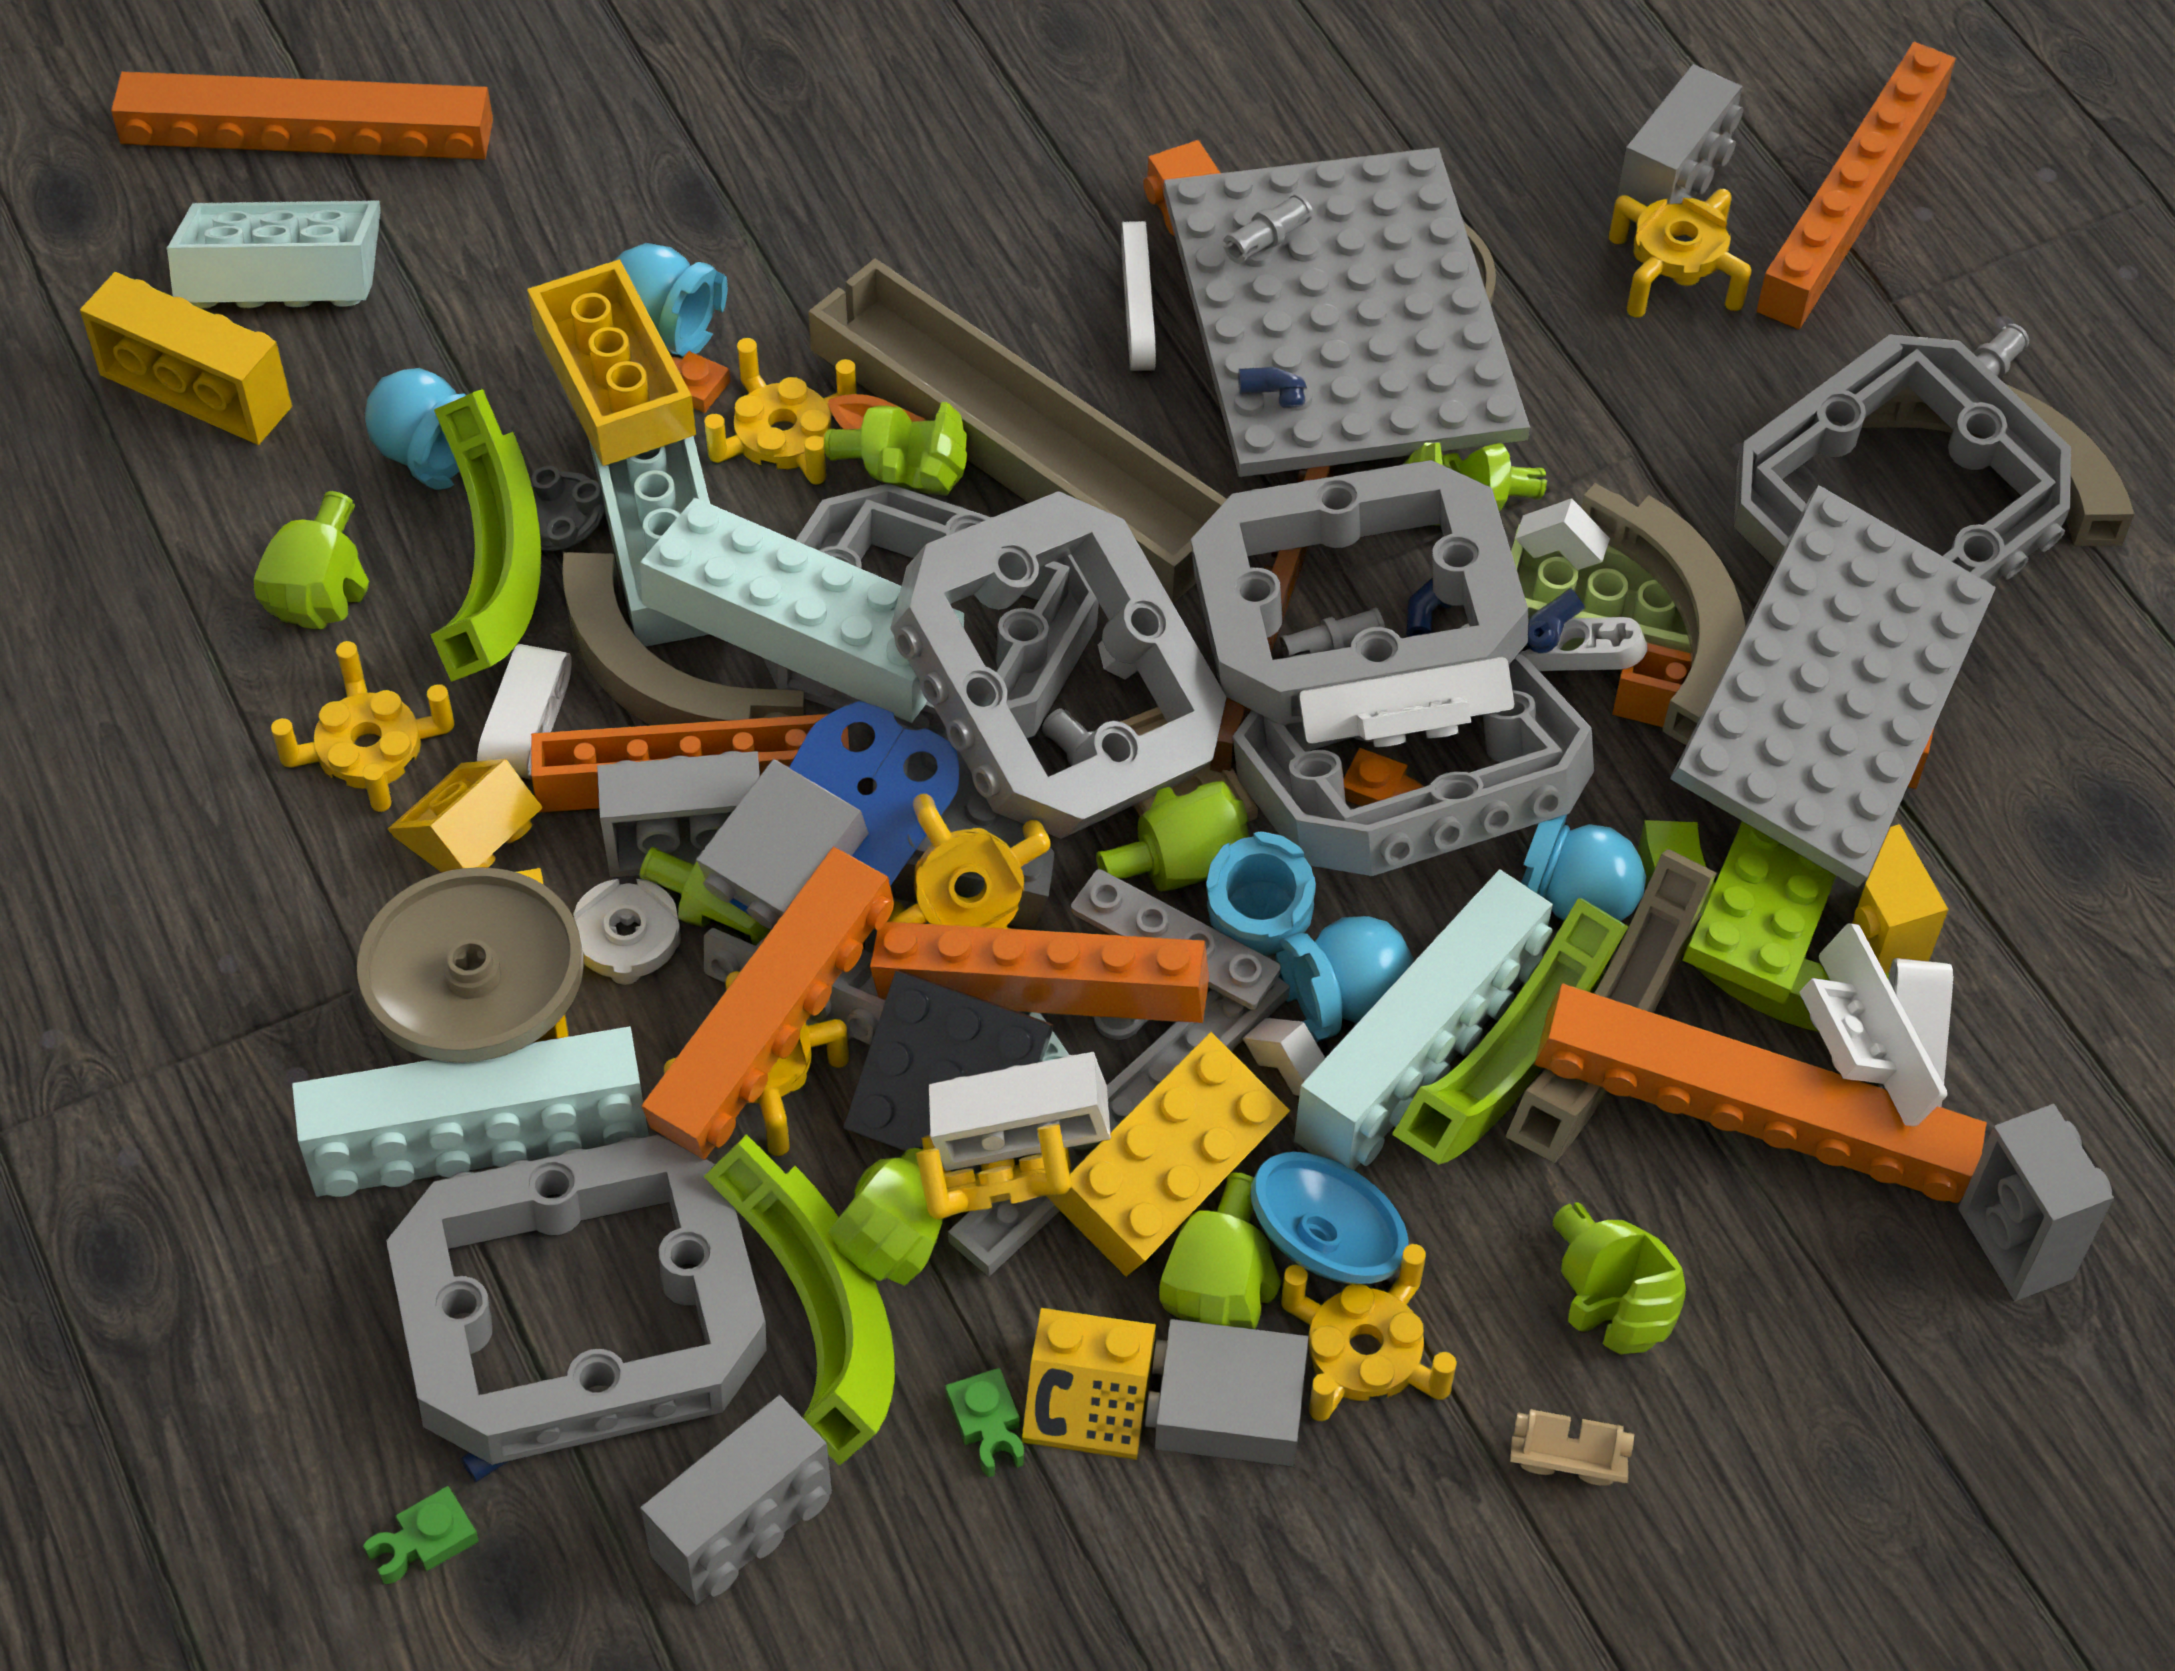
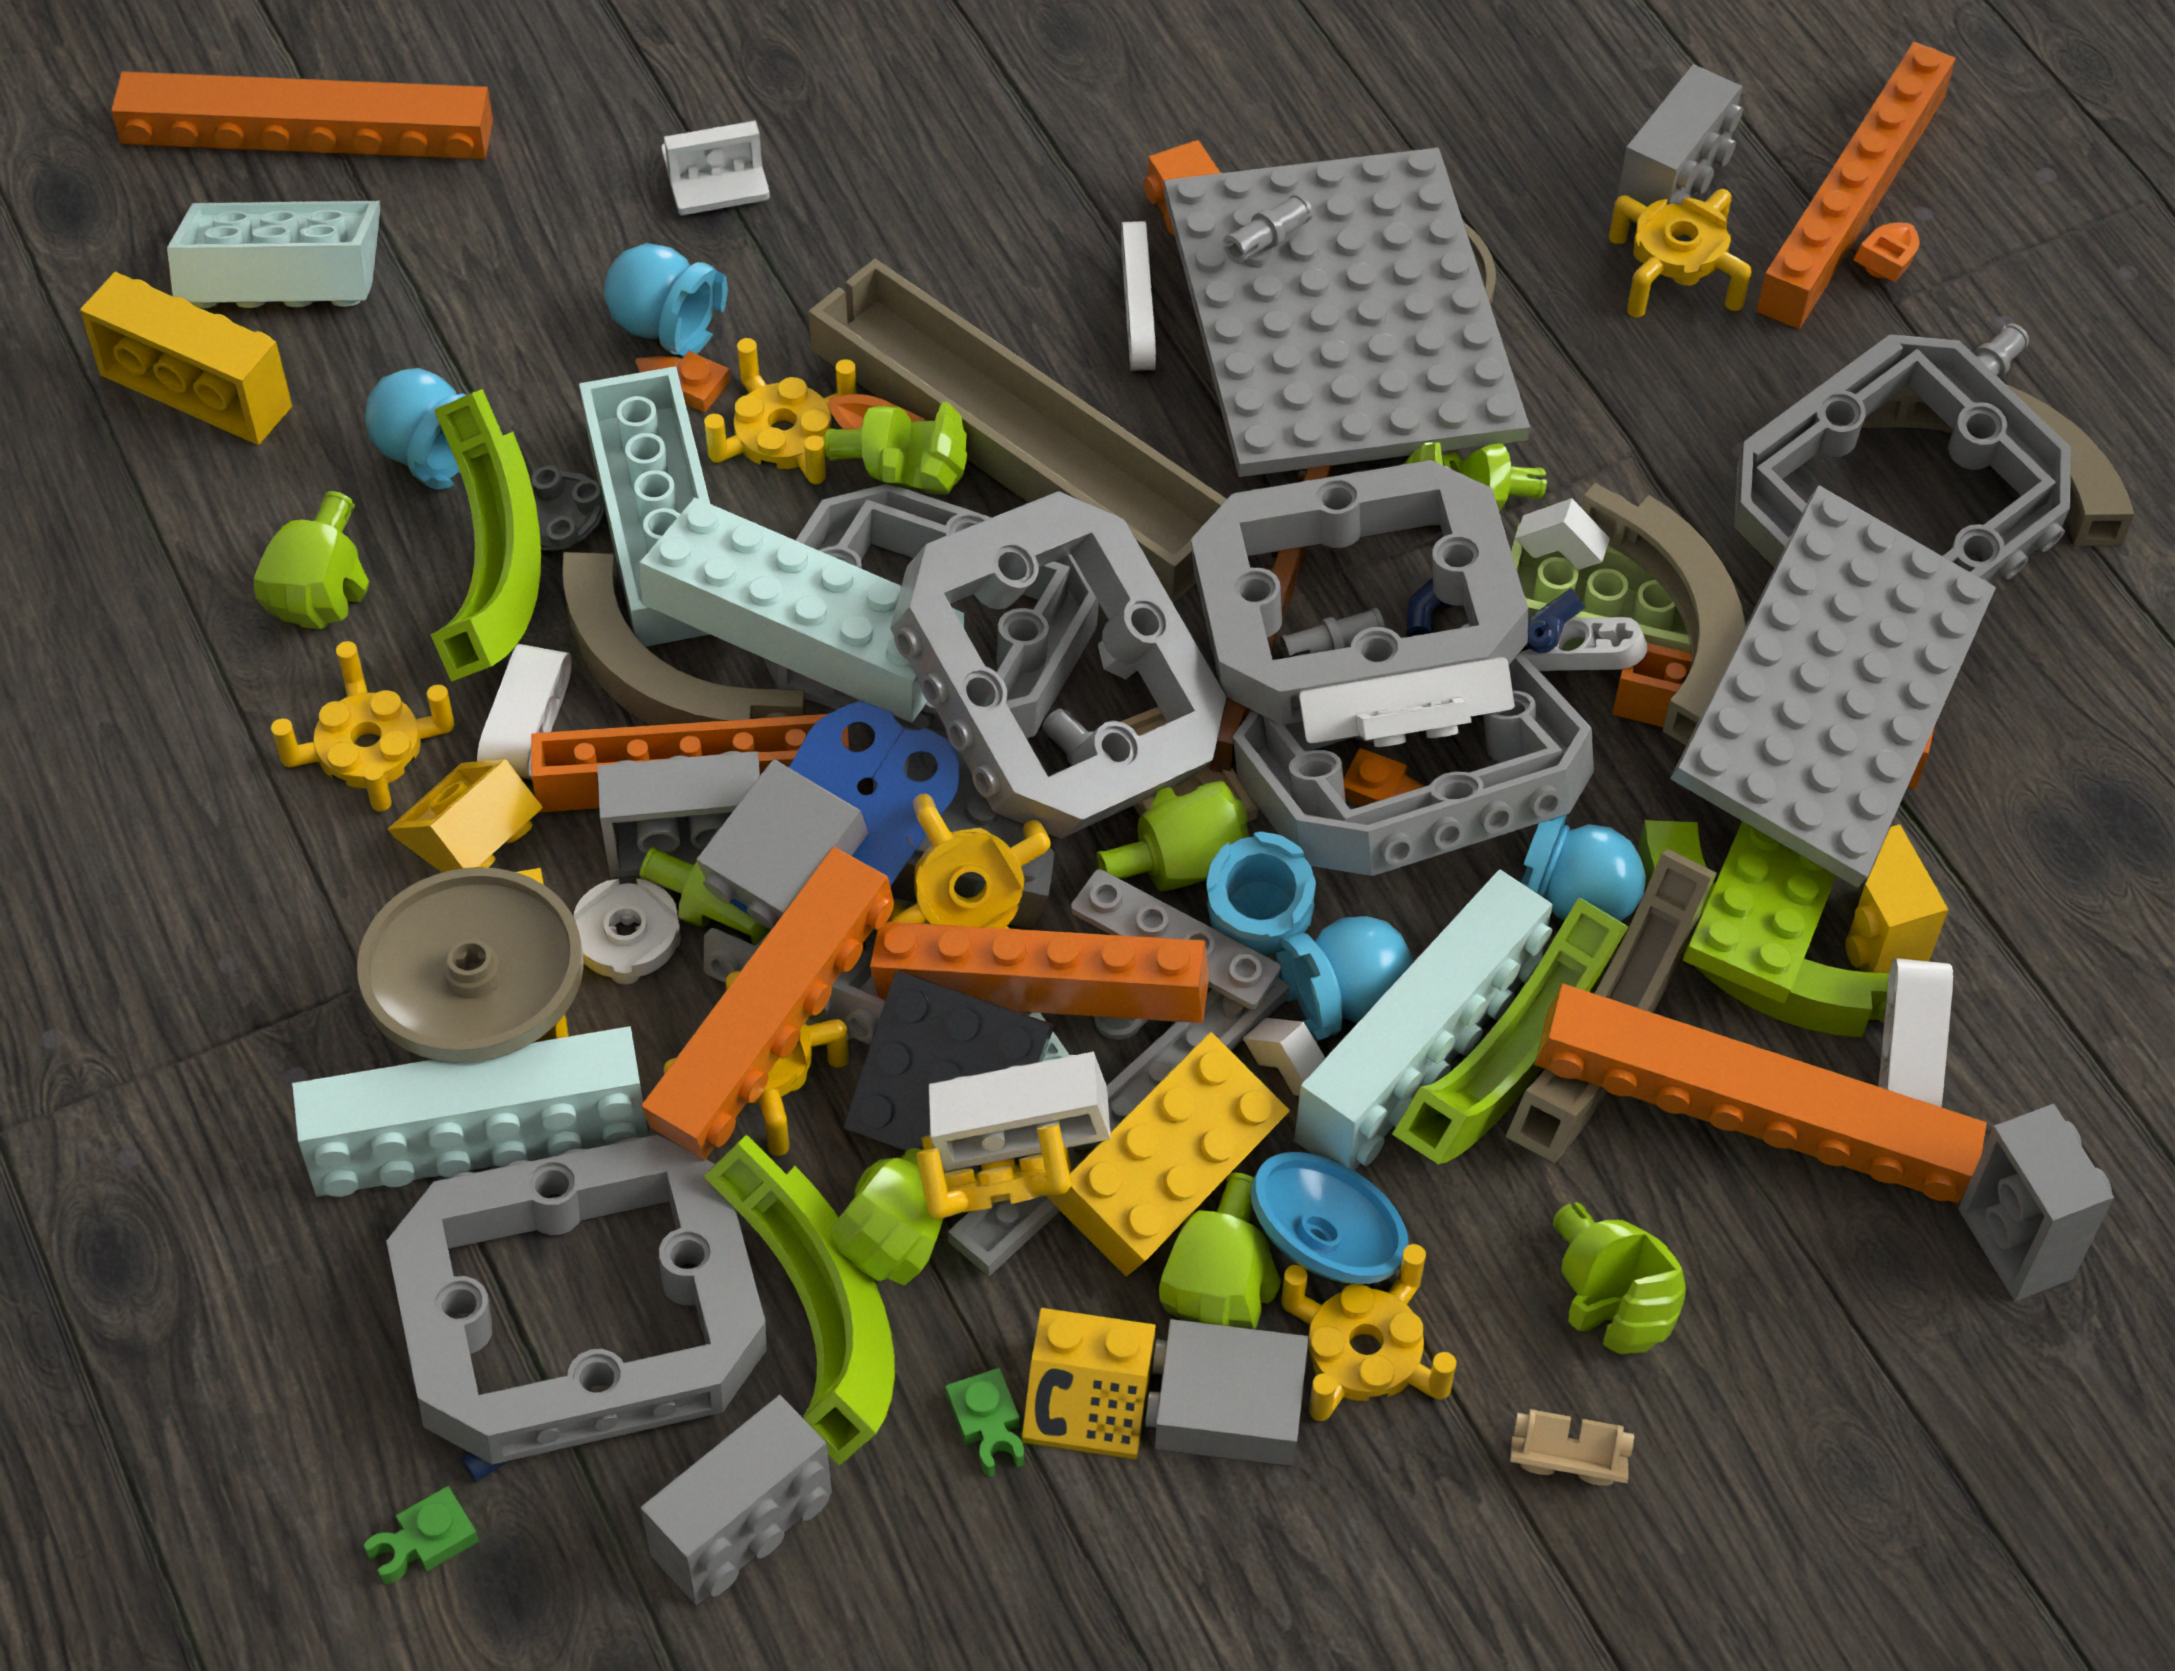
yellow brick [527,259,696,466] -> none
dark blue arm [1238,367,1307,408] -> none
white bracket [1799,923,1947,1127] -> none
none -> white bracket [662,121,770,215]
none -> orange plate [1854,223,1919,282]

